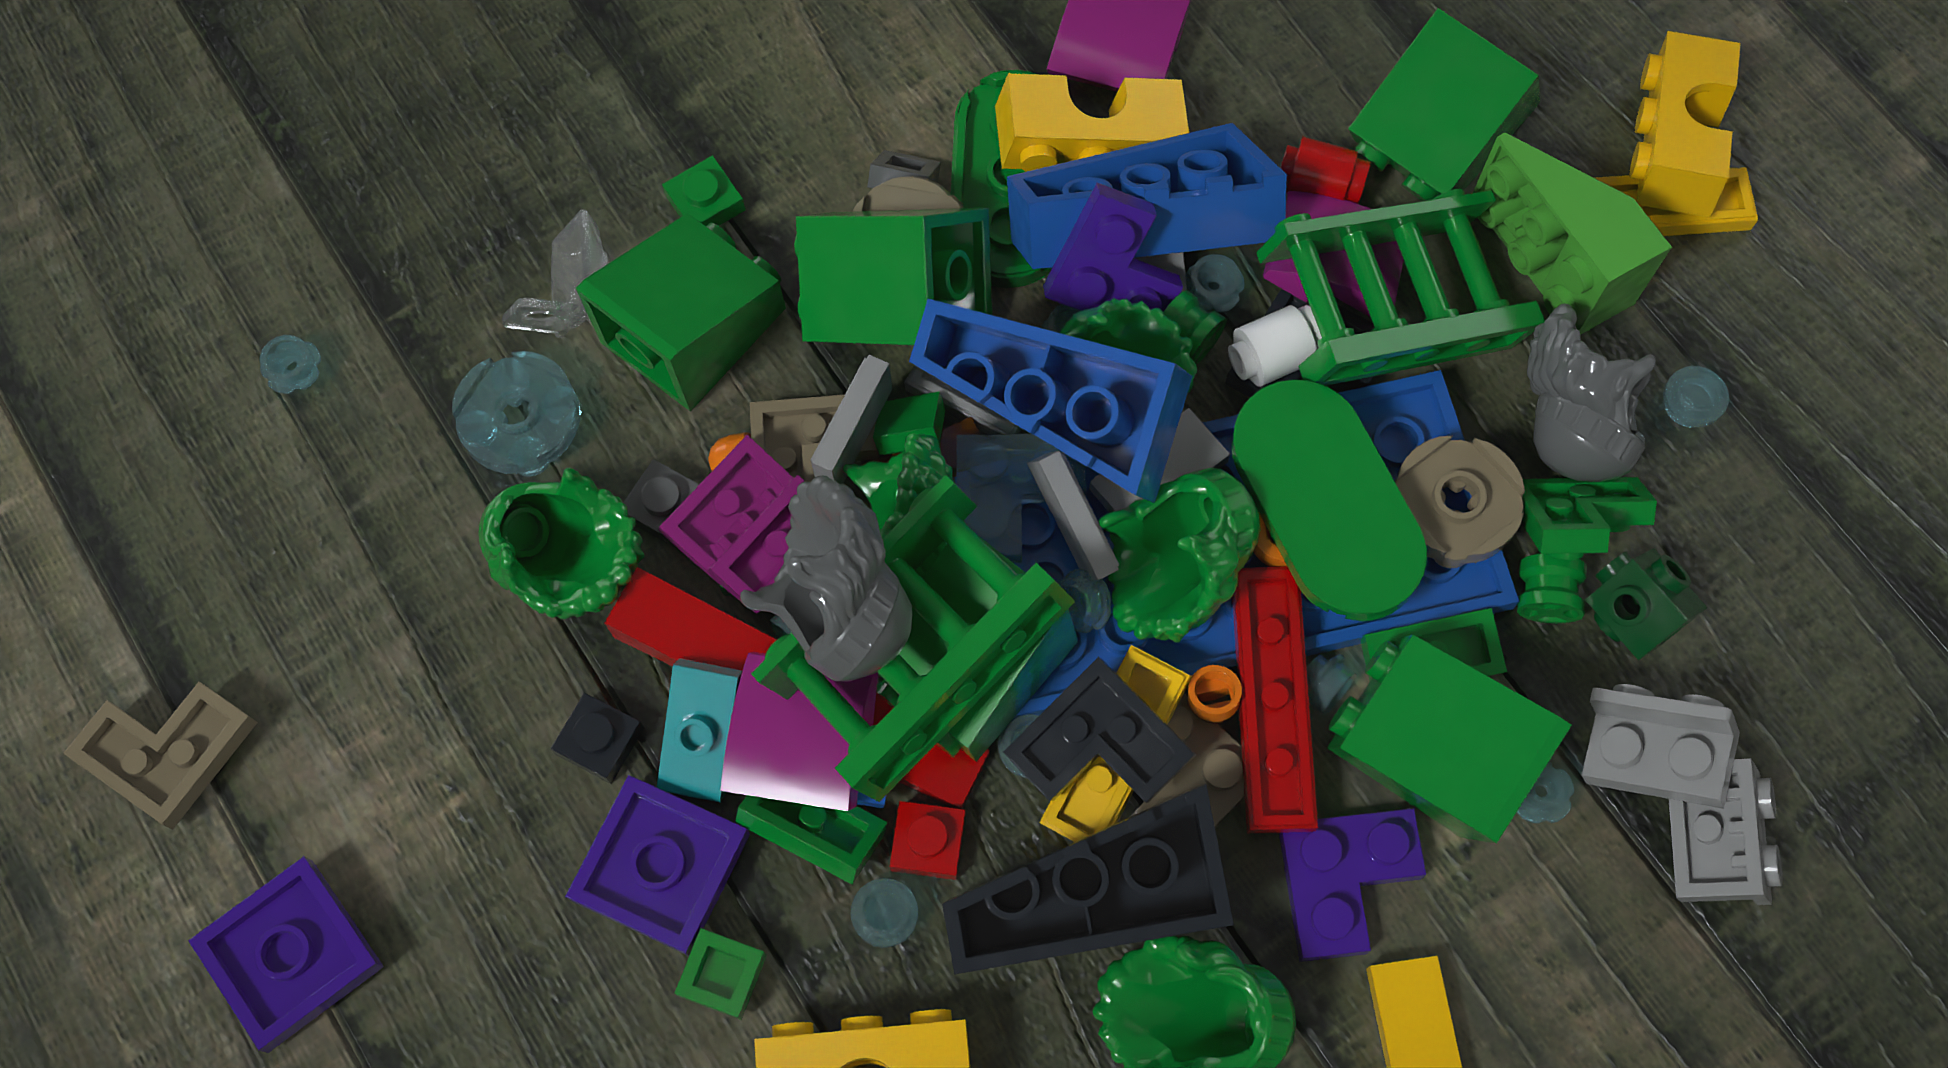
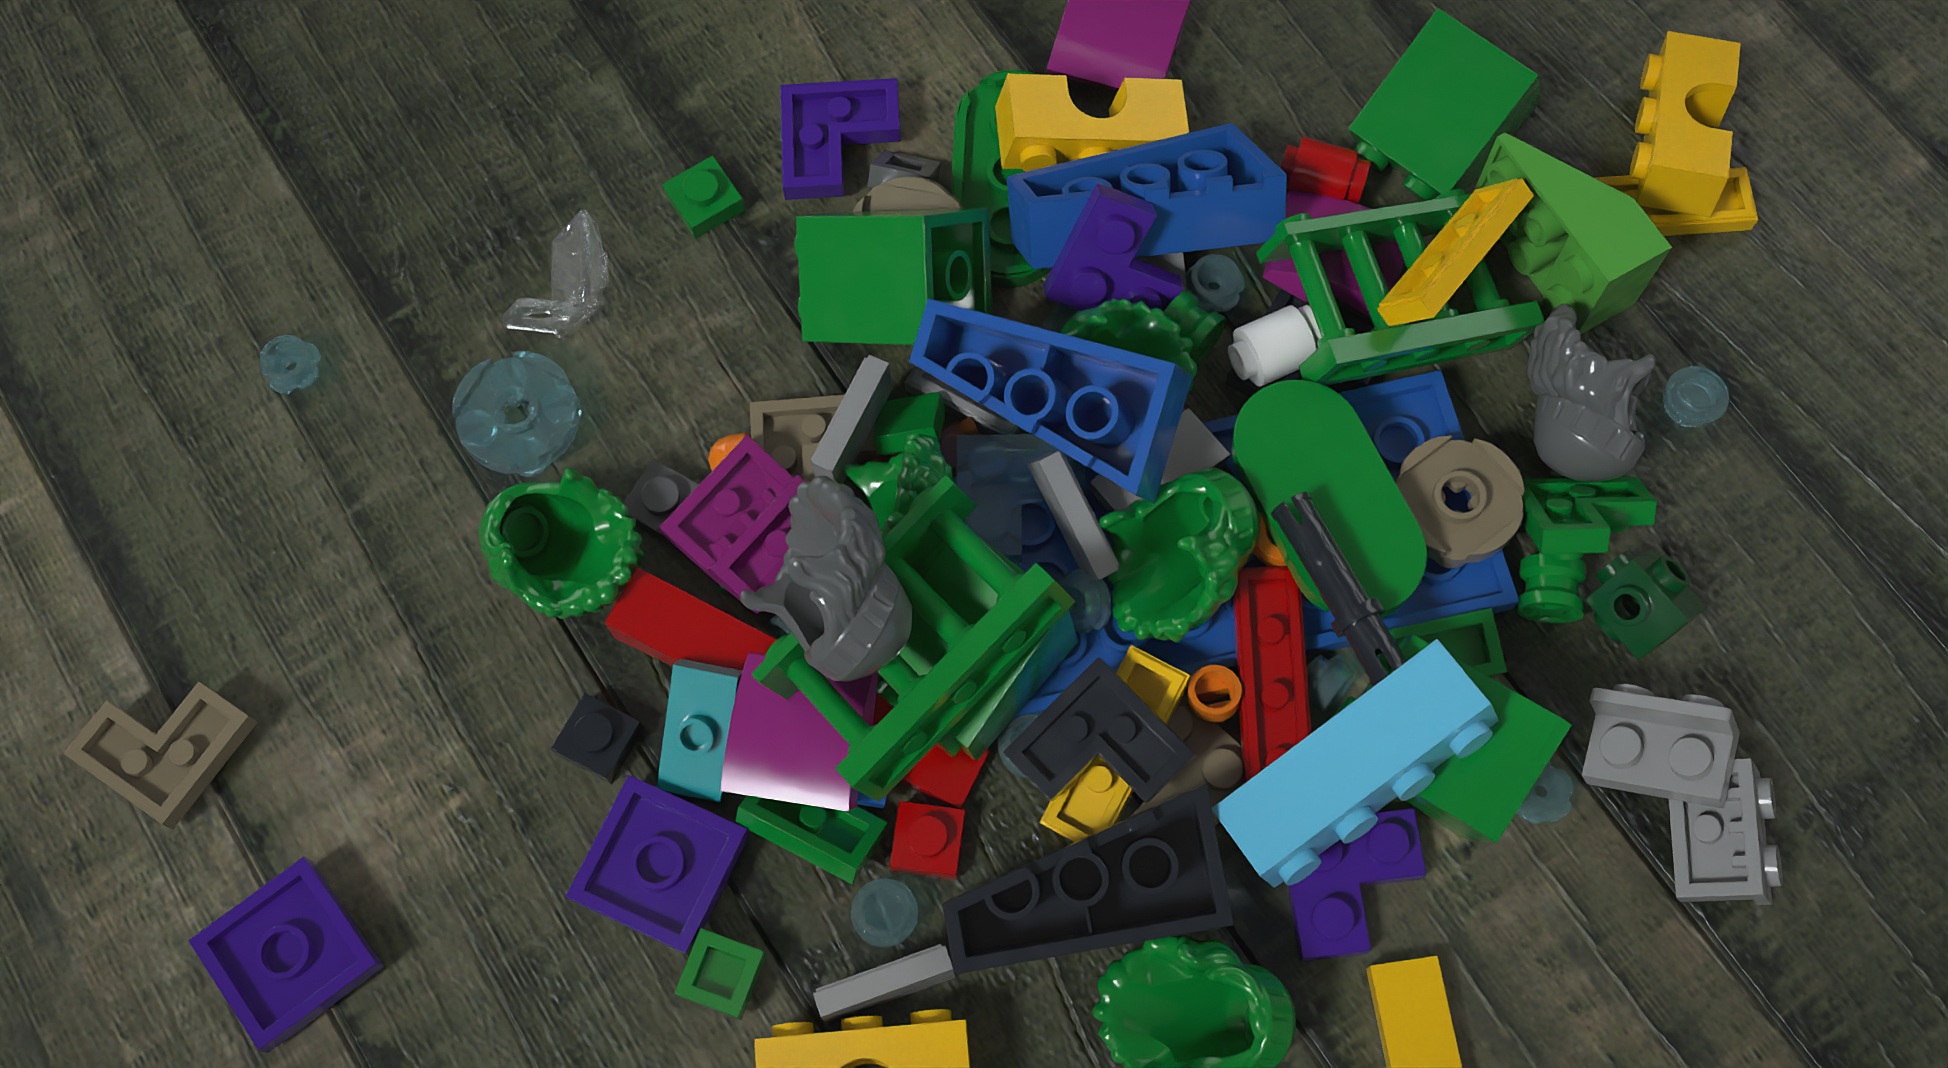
green slope [576,213,786,412] -> none
none -> dark purple plate [780,78,901,200]
none -> light grey tile [813,944,955,1024]
none -> medium azure brick [1211,639,1499,888]
none -> black pin [1271,492,1408,687]
none -> yellow tile [1377,178,1534,326]

